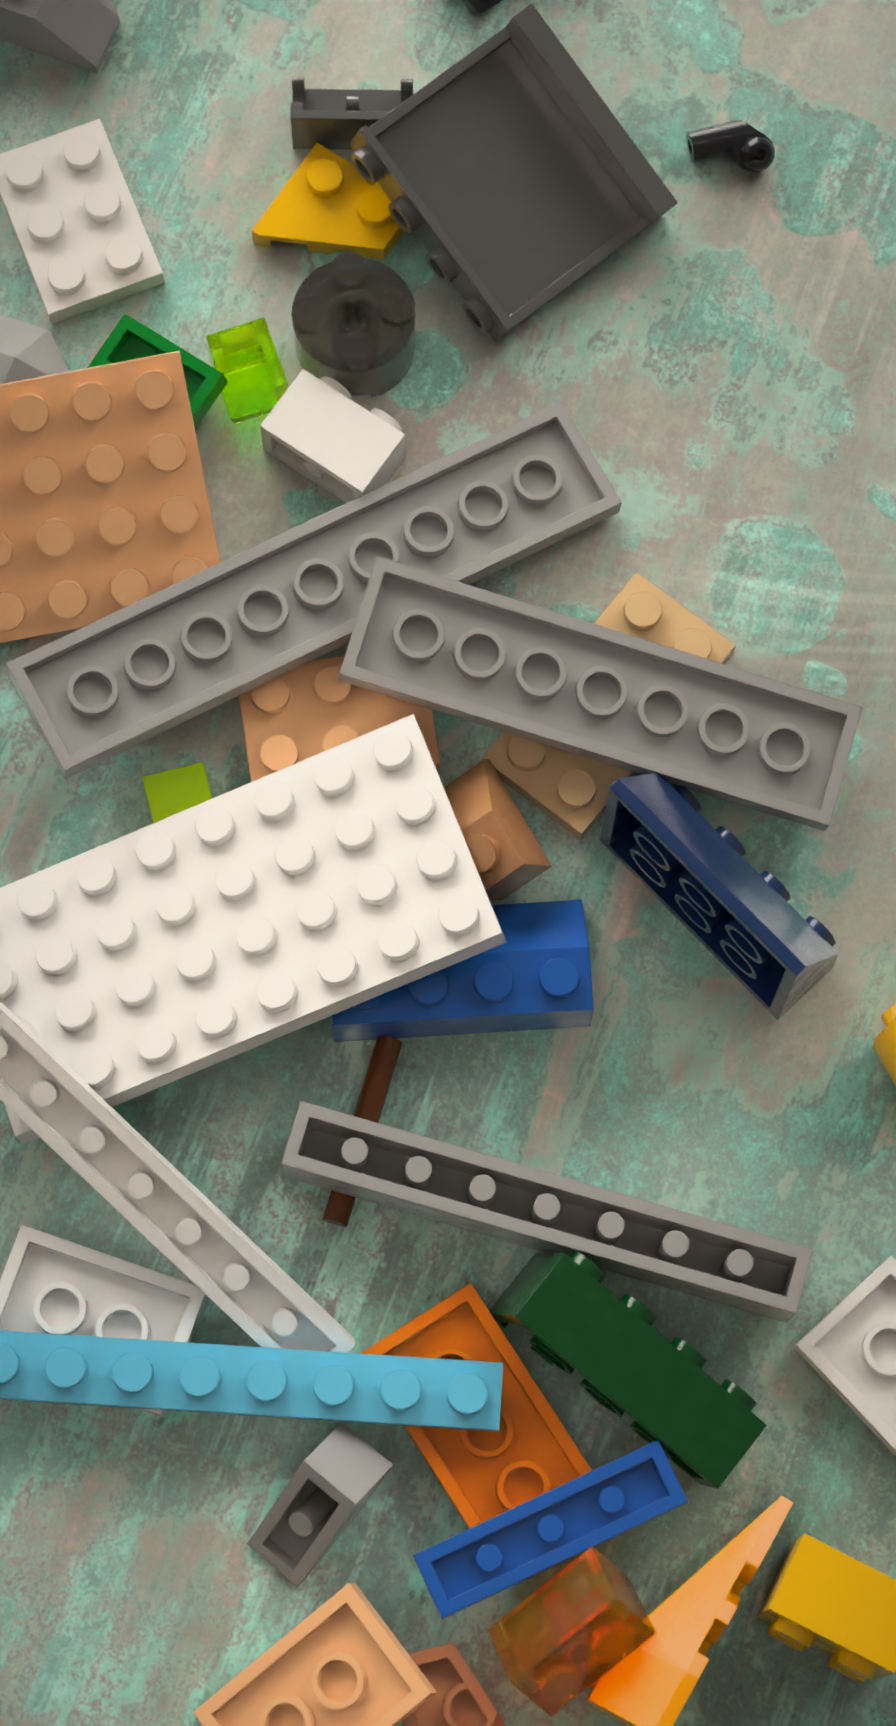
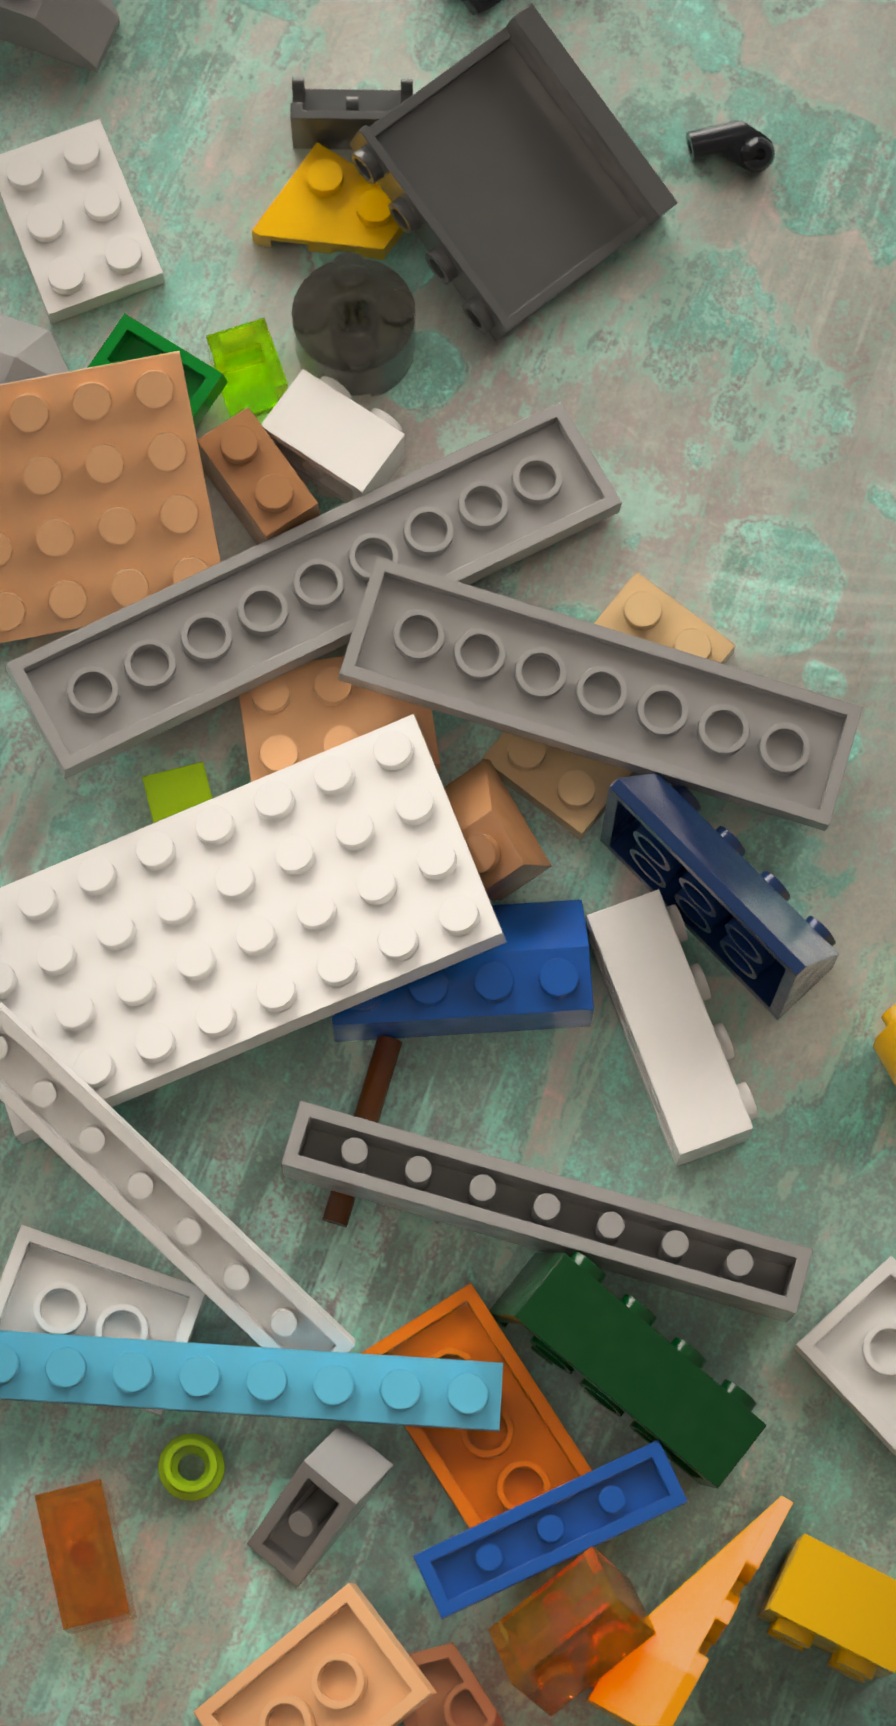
none -> clear orange brick [34,1479,137,1634]
none -> lime plate [158,1433,225,1501]
none -> medium nougat brick [197,407,320,545]
none -> white brick [585,890,758,1167]

